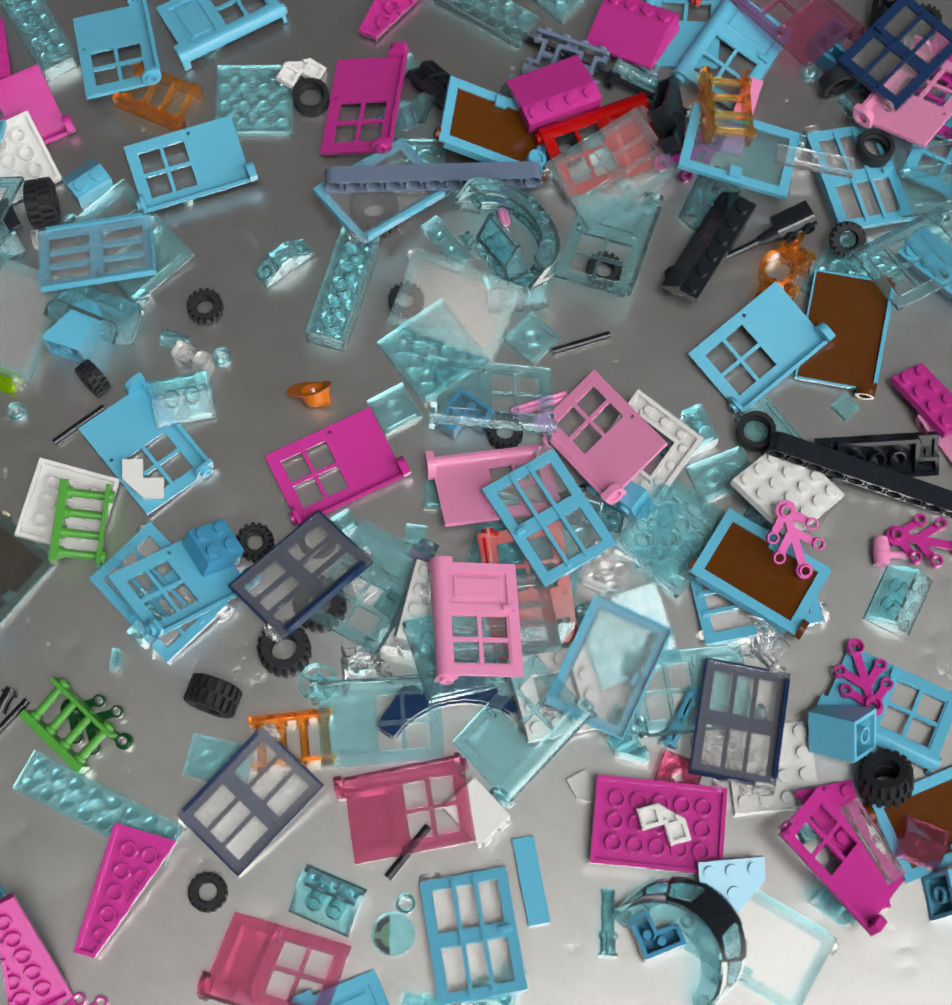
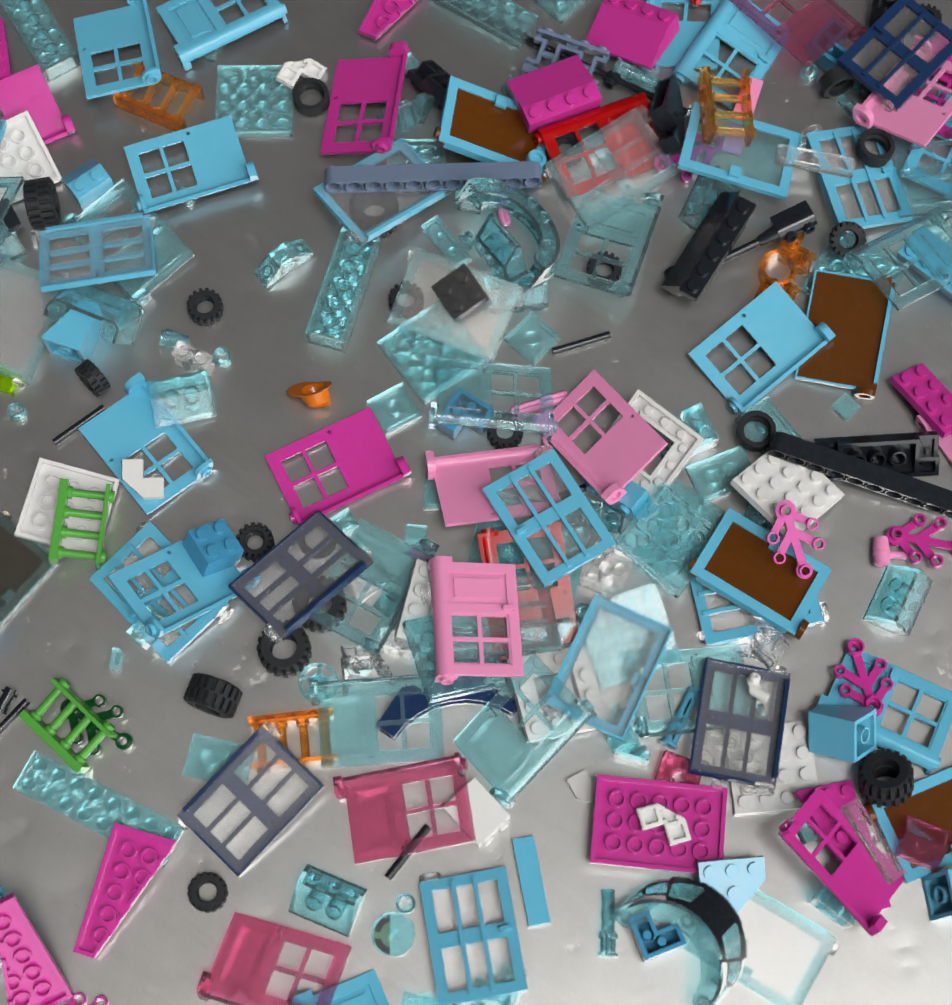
none -> black brick [431,263,490,322]
none -> white arm [746,672,771,704]

